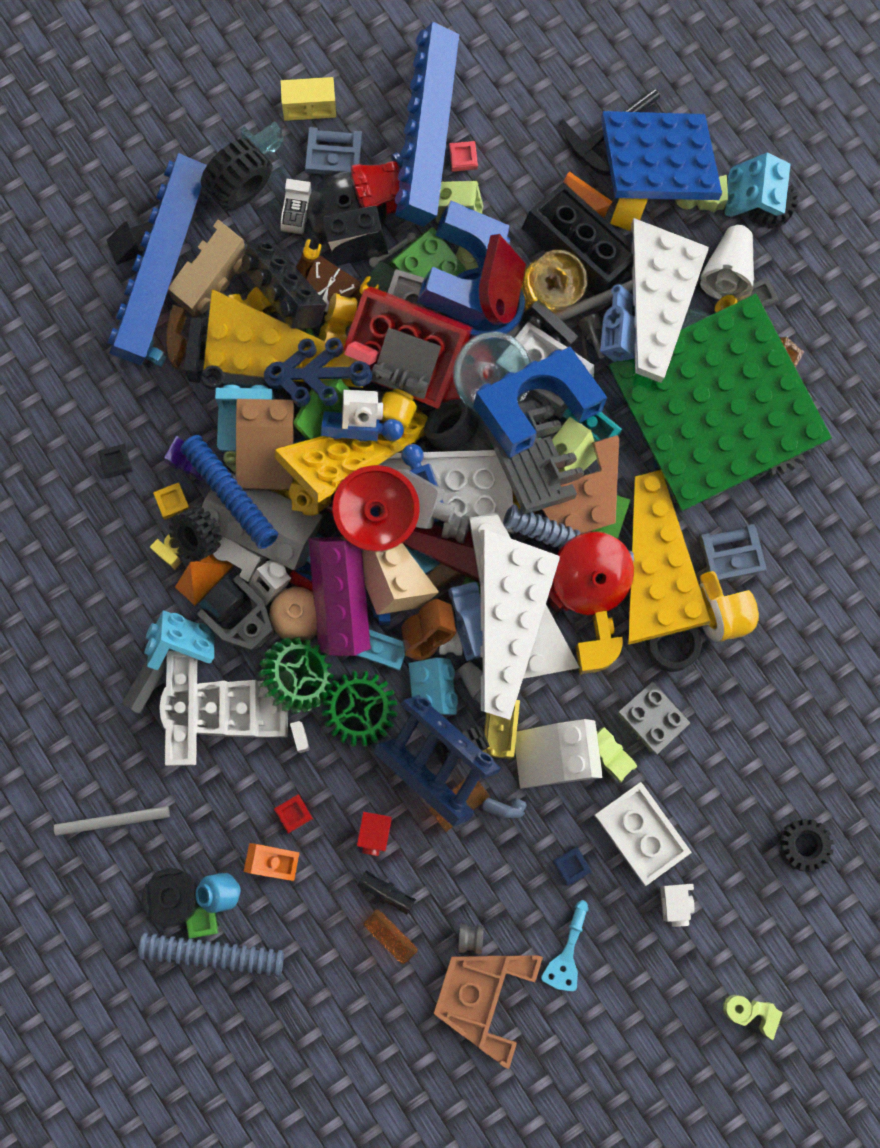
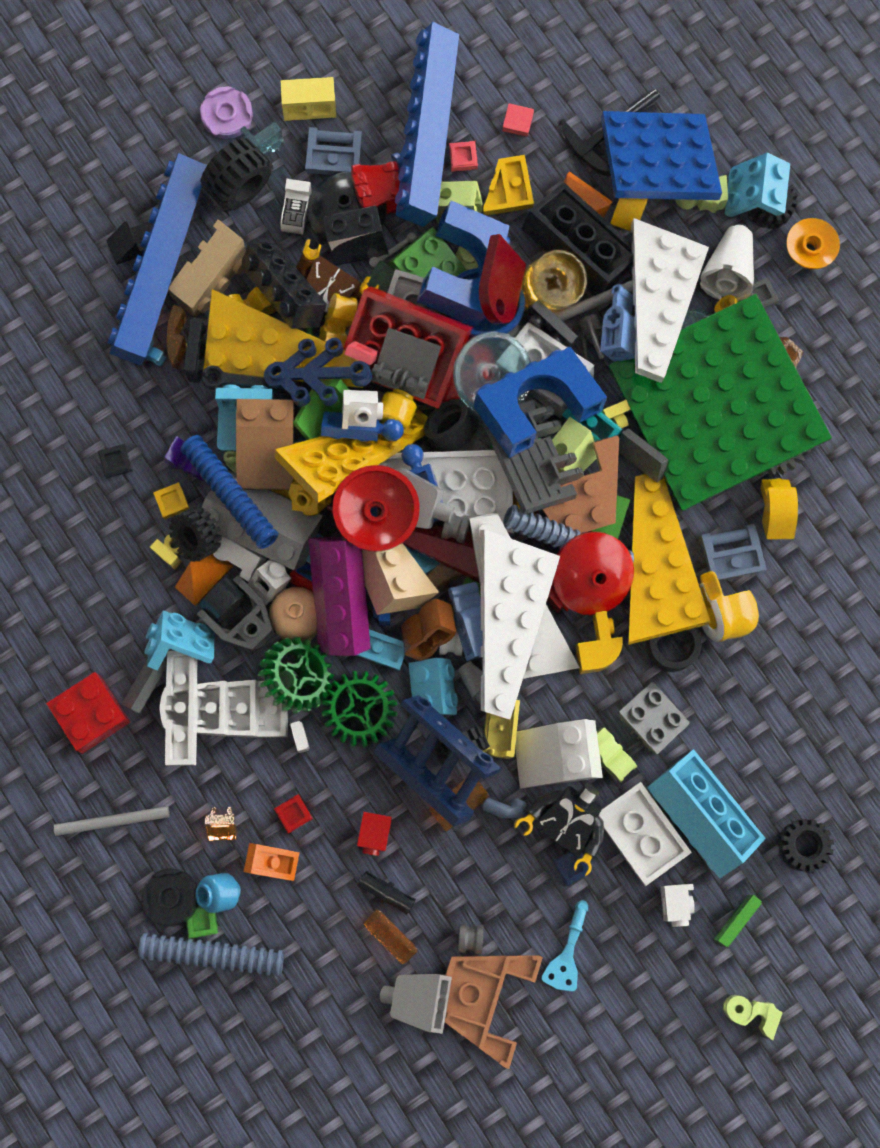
none -> red brick [46,672,131,754]
none -> lavender tile [200,86,253,139]
none -> clear orange tile [205,807,237,840]
none -> light grey torso [380,974,452,1034]
none -> yellow wing [483,155,534,215]
none -> coral tile [502,104,534,137]
none -> black torso [514,783,604,876]
none -> light yellow tile [602,399,631,428]
none -> dark grey tile [619,428,668,483]
none -> medium azure slope [647,749,766,878]
none -> bright green tile [713,895,762,947]
none -> yellow brick [760,478,798,539]
none -> light orange dish [786,218,840,269]

